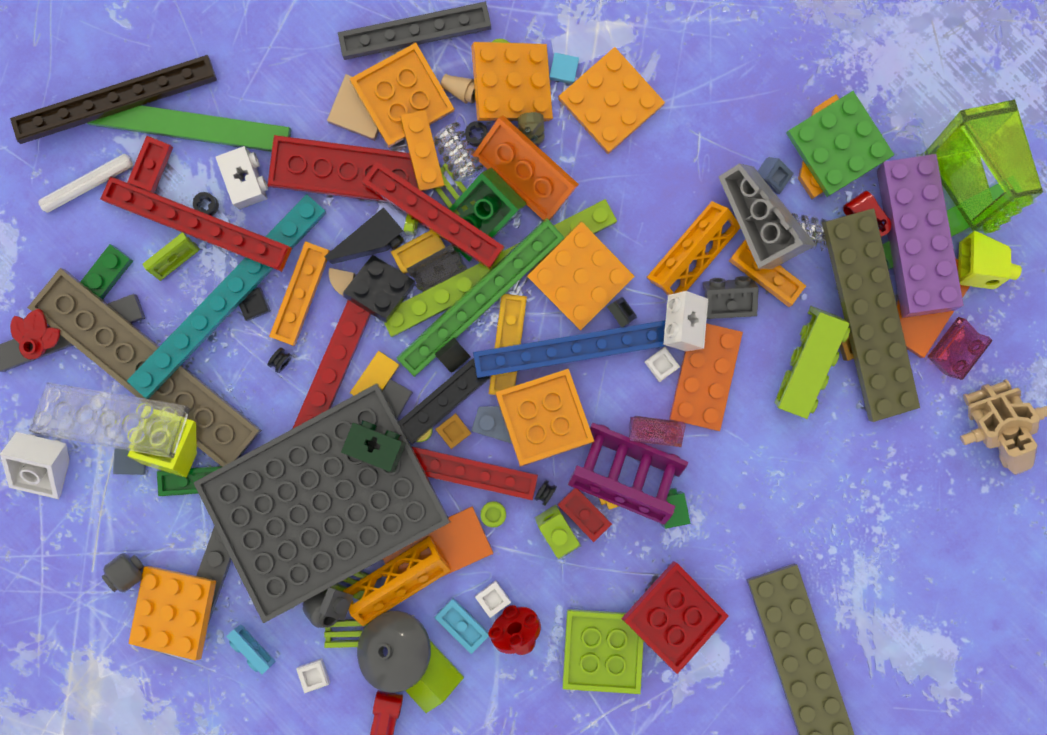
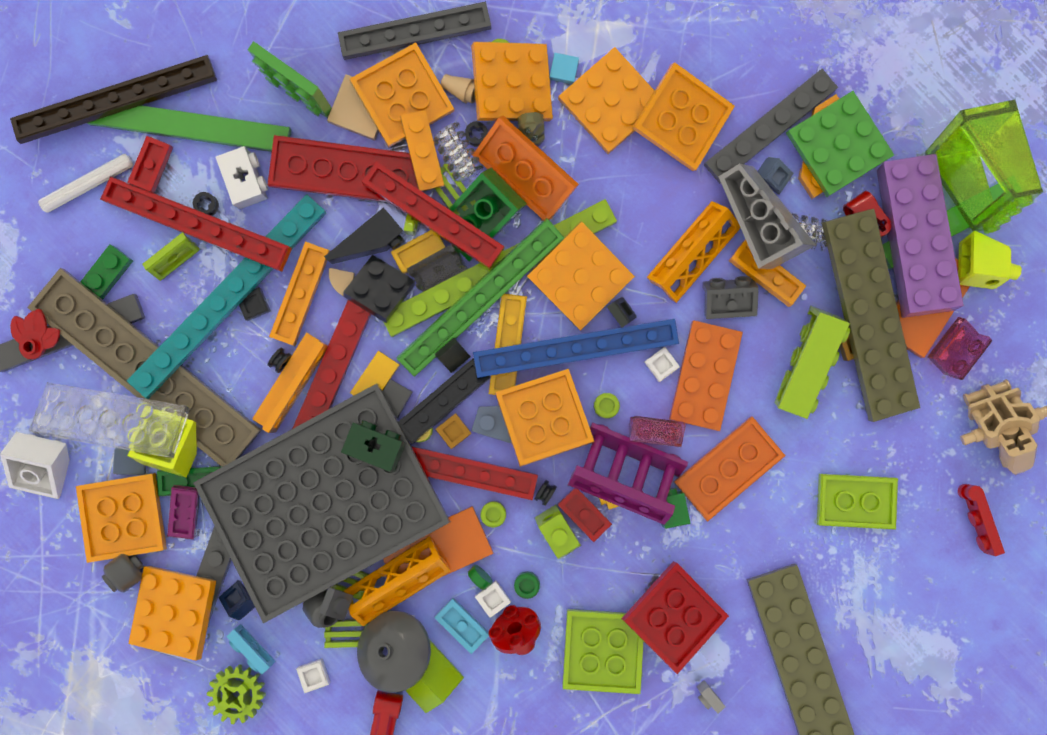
white brick [663,291,708,351] -> none
none -> light orange plate [76,473,167,563]
none -> magenta plate [167,485,199,539]
none -> lime gear [207,664,266,724]
none -> dark blue slope [218,581,255,620]
none -> bright green plate [247,41,332,119]
none -> light orange fence [252,332,328,433]
none -> green tile [468,565,493,590]
none -> green tile [514,571,540,599]
none -> lime tile [594,393,620,418]
none -> light orange plate [632,62,735,171]
none -> orange tile [673,416,786,522]
none -> light grey plate [697,680,725,714]
none -> dark grey plate [704,68,838,184]
none -> lime tile [817,474,898,530]
none -> red plate [958,484,1005,556]

